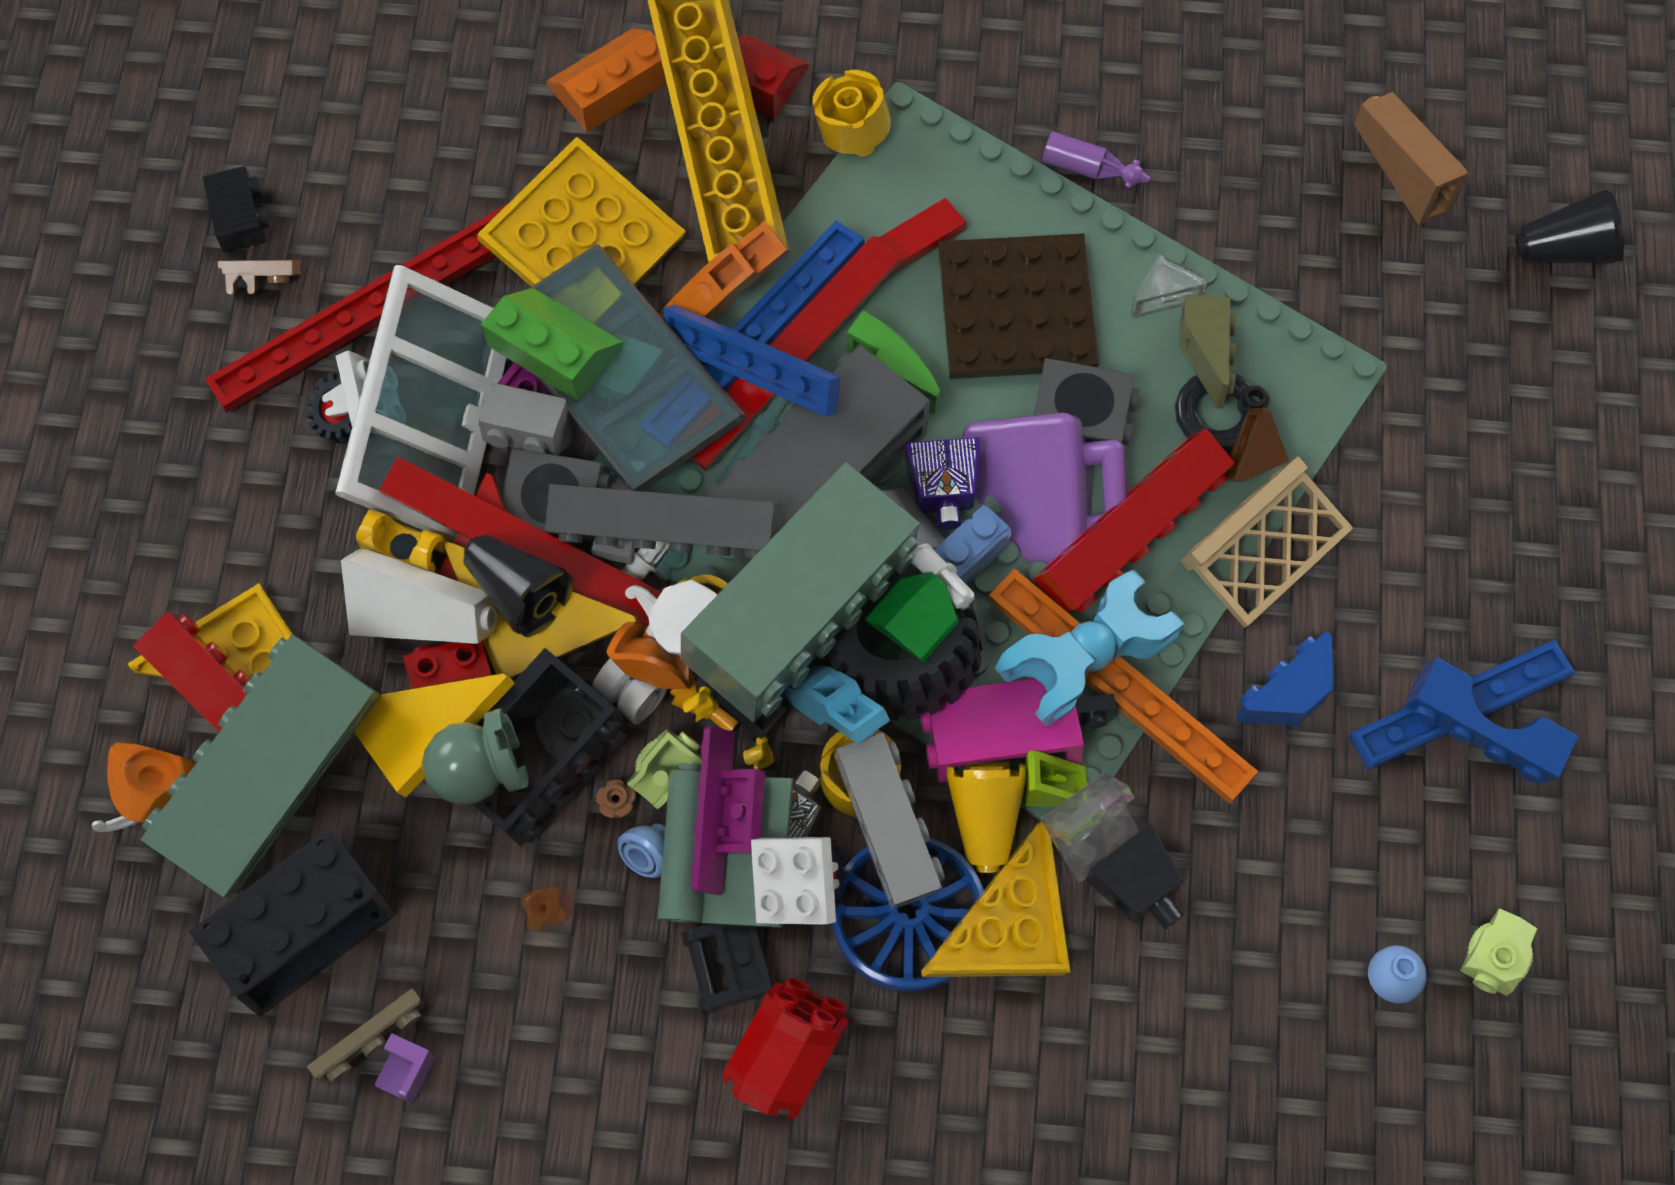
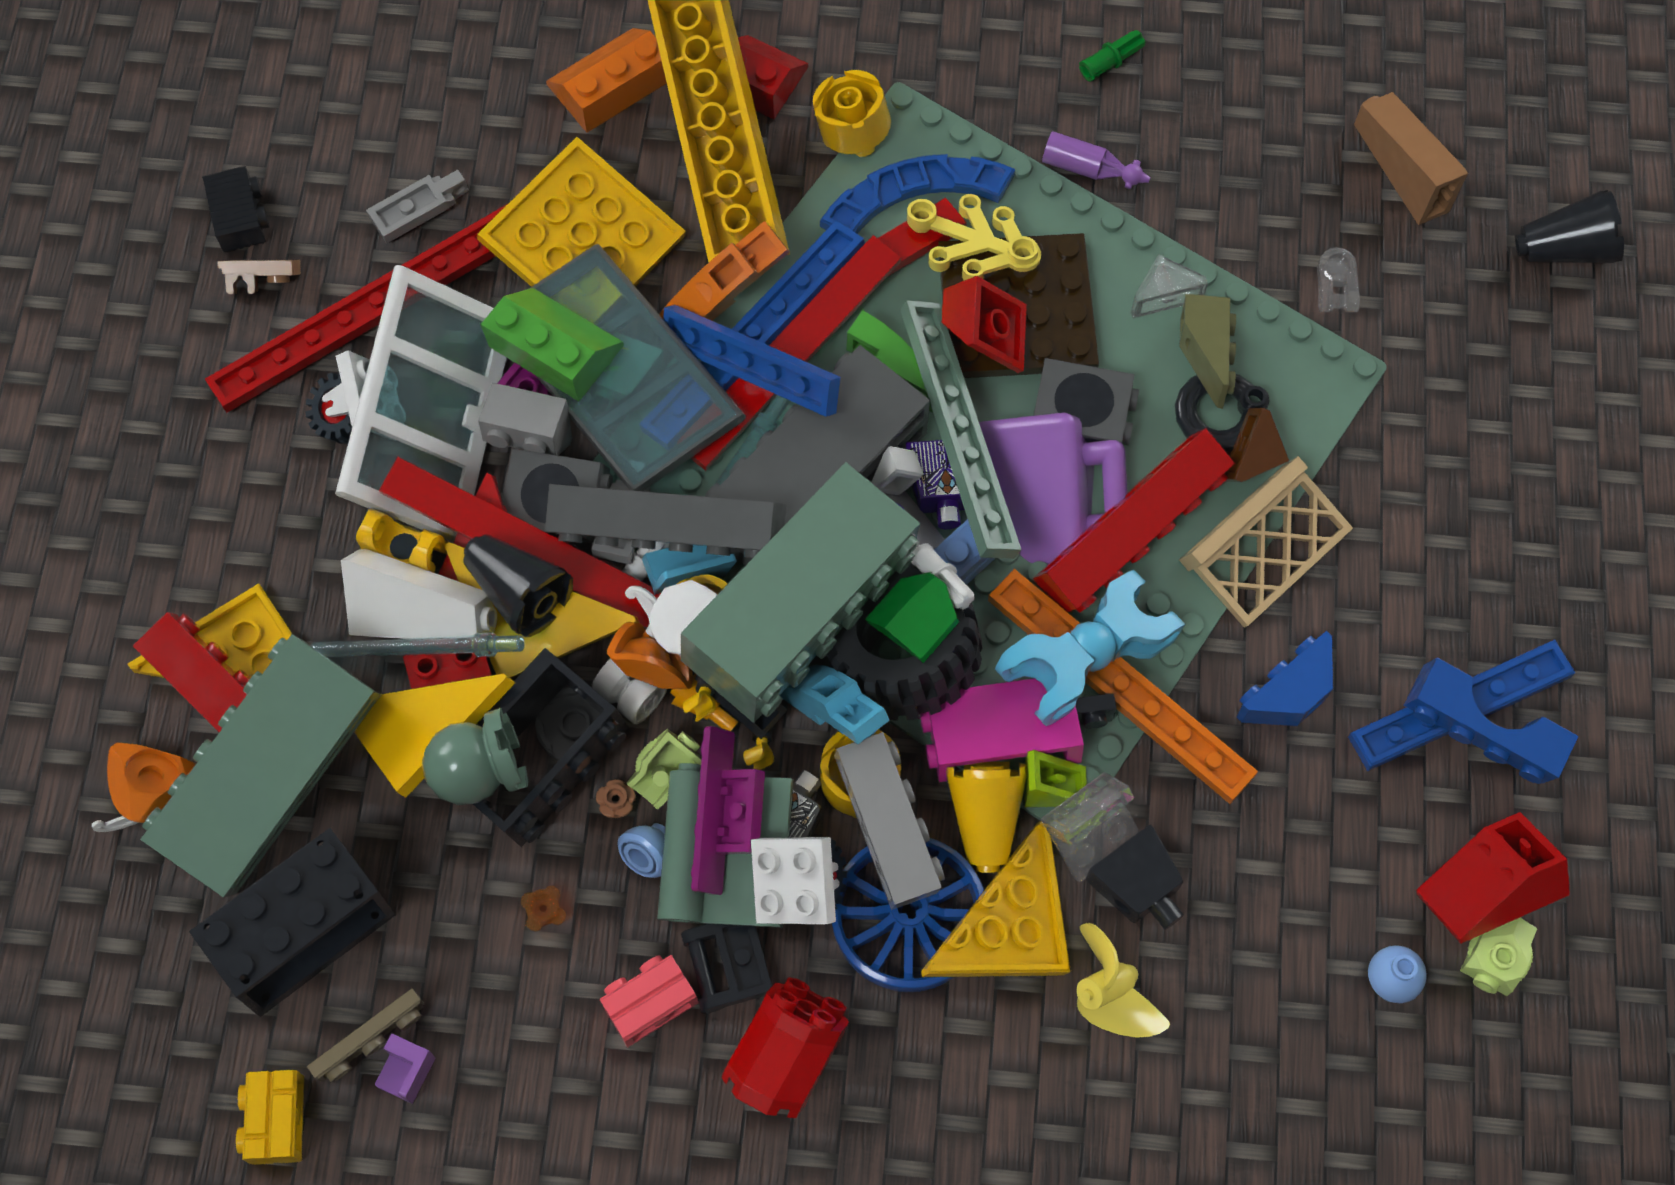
none -> yellow brick [236,1070,304,1165]
none -> clear light blue bar [311,632,525,657]
none -> light grey hinge [366,170,469,244]
none -> coral brick [599,955,698,1048]
none -> medium azure panel [642,545,737,595]
none -> blue tile [820,154,1015,234]
none -> white slope [871,446,923,495]
none -> sand green plate [900,300,1022,559]
none -> light yellow plant [907,194,1041,281]
none -> red slope [941,276,1027,373]
none -> light yellow piece [1077,923,1170,1038]
none -> green axle [1079,30,1145,82]
none -> clear plate [1317,247,1360,312]
none -> red slope [1416,812,1570,944]

